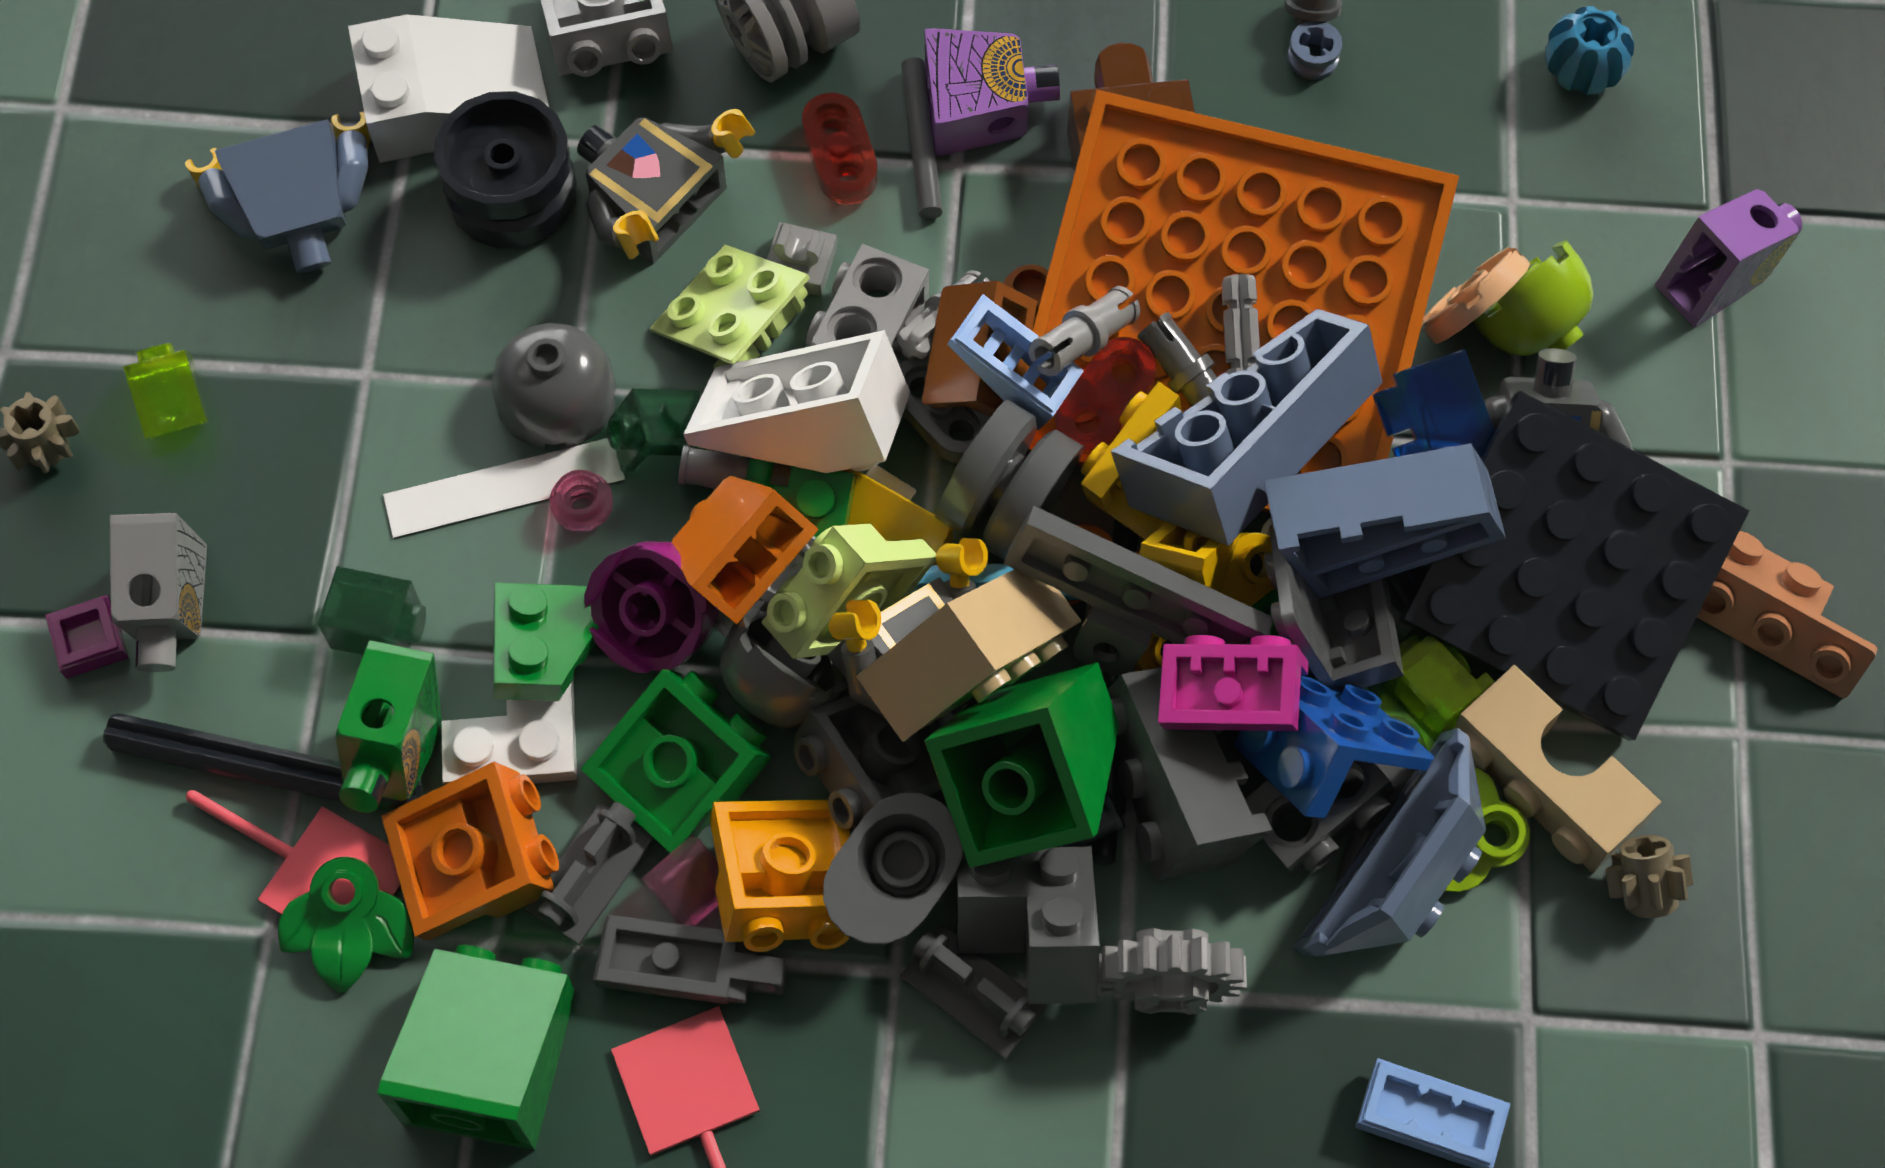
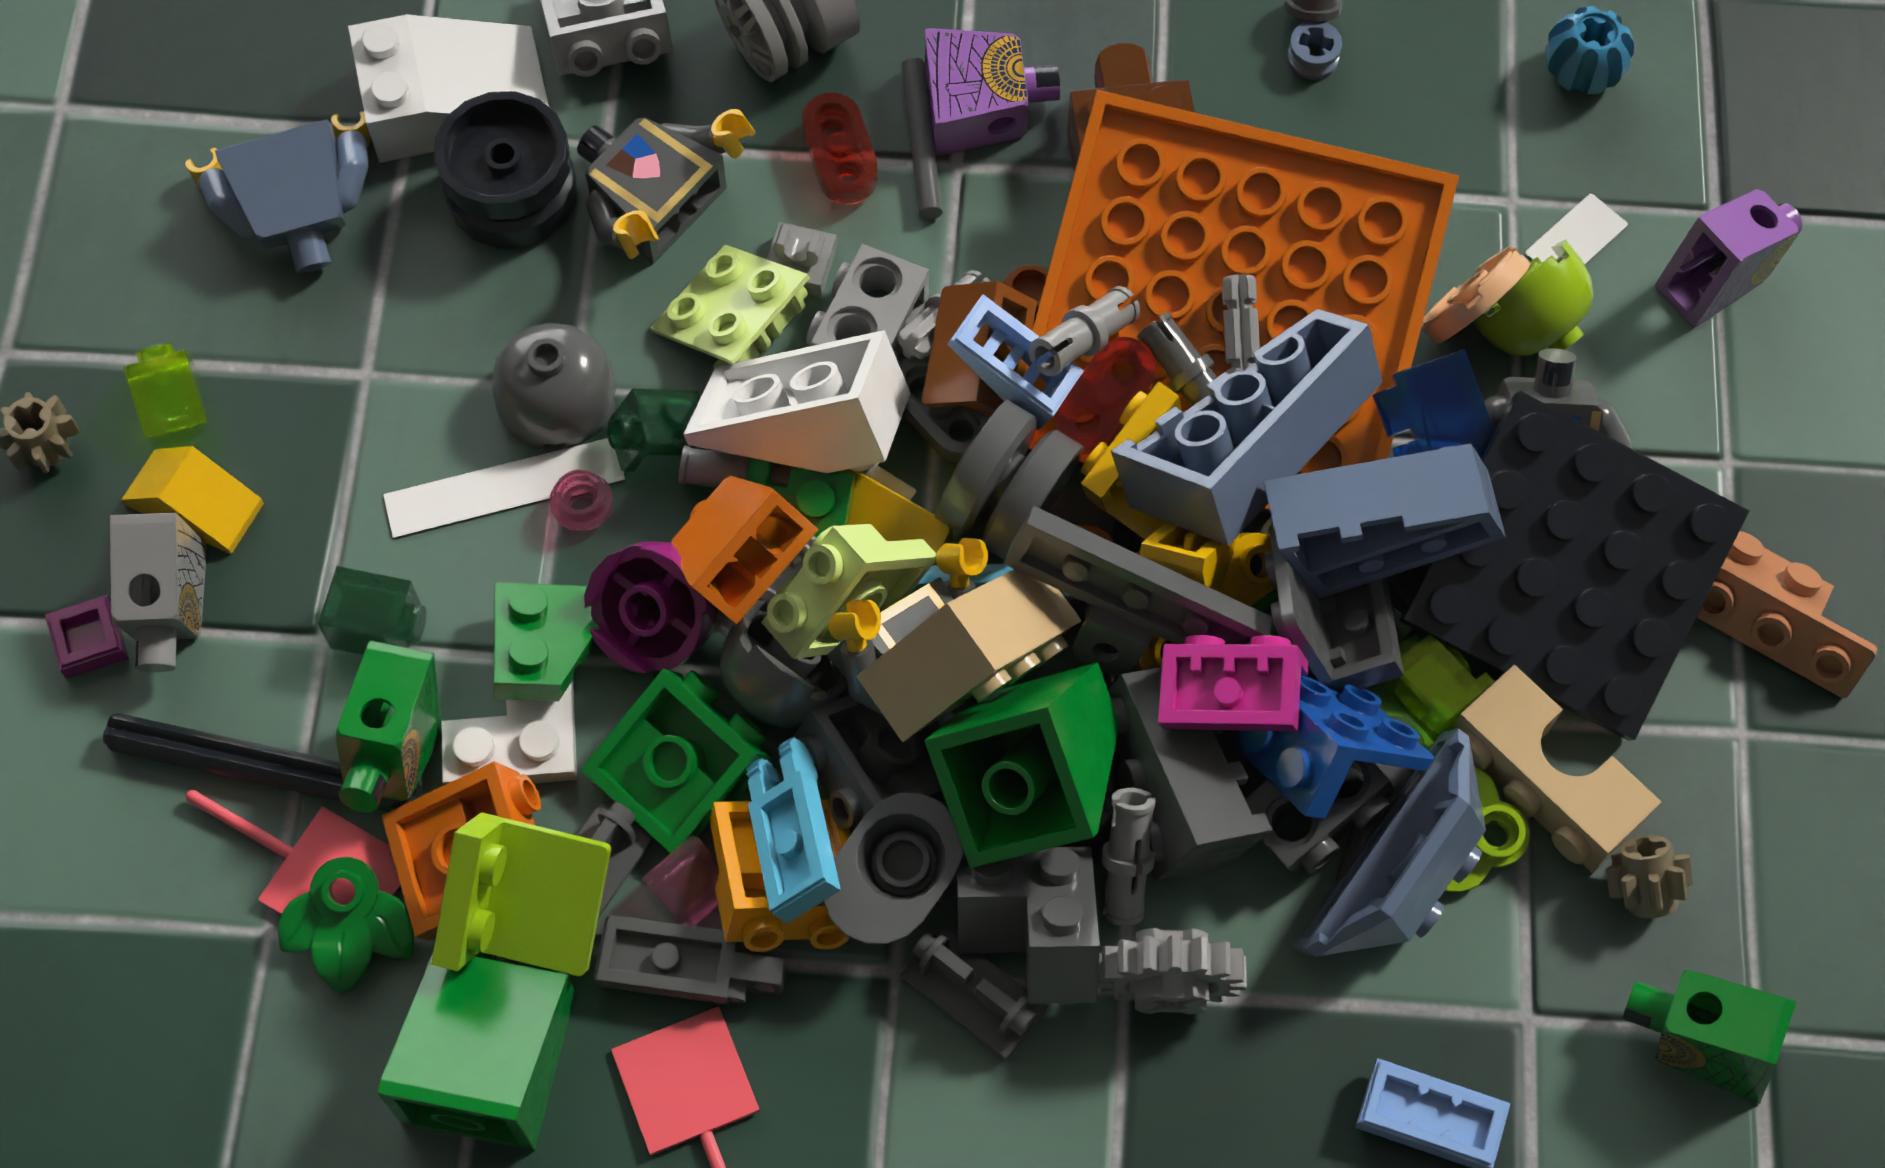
none -> yellow slope [121,446,264,554]
none -> lime bracket [431,812,611,976]
none -> medium azure hinge [746,737,841,923]
none -> light grey pin [1101,788,1156,926]
none -> white sticker [1525,194,1628,265]
none -> green torso [1622,970,1797,1104]

